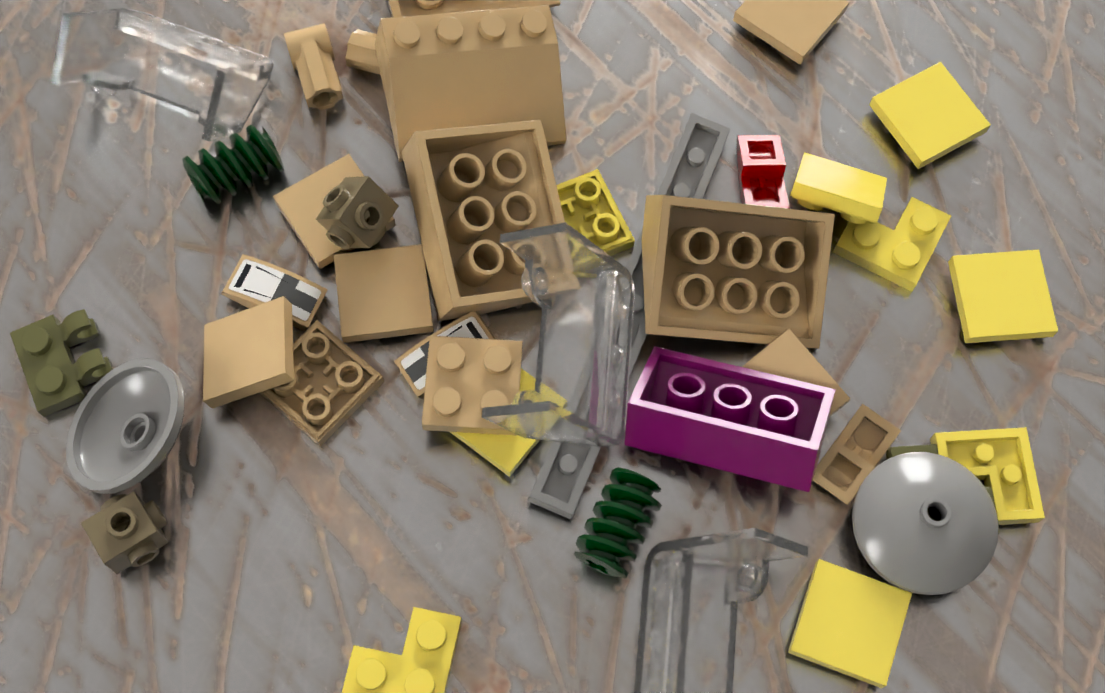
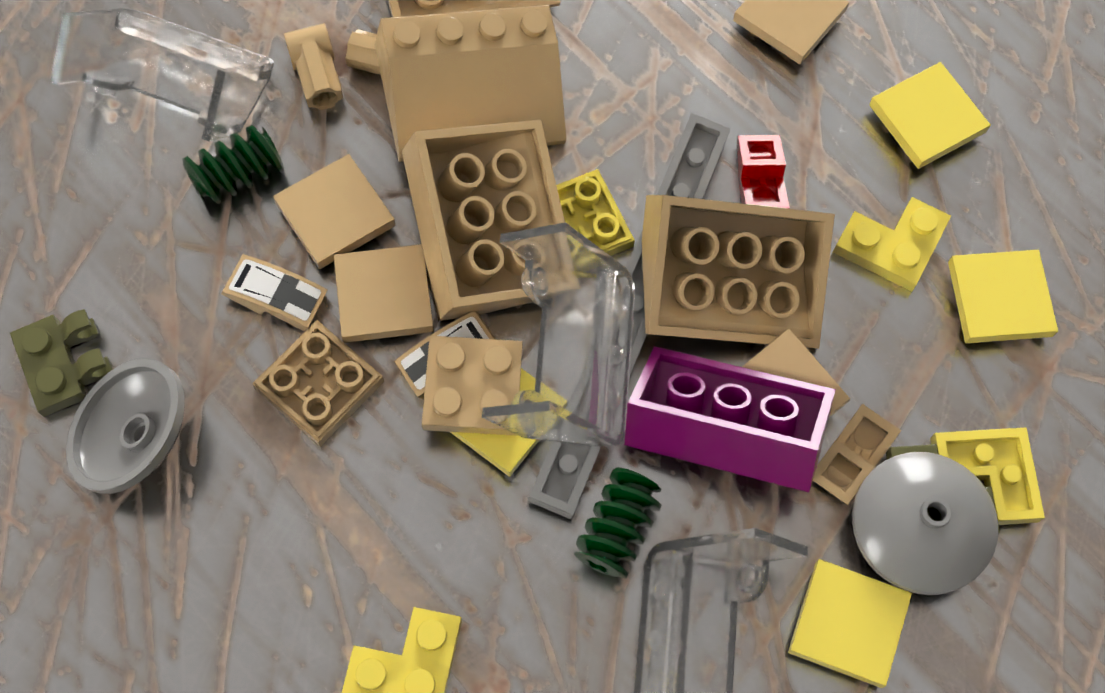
dark tan brick [81,491,169,574] -> none
tan tile [203,296,294,409] -> none
dark tan brick [316,176,399,250] -> none
light yellow tile [790,152,887,224] -> none

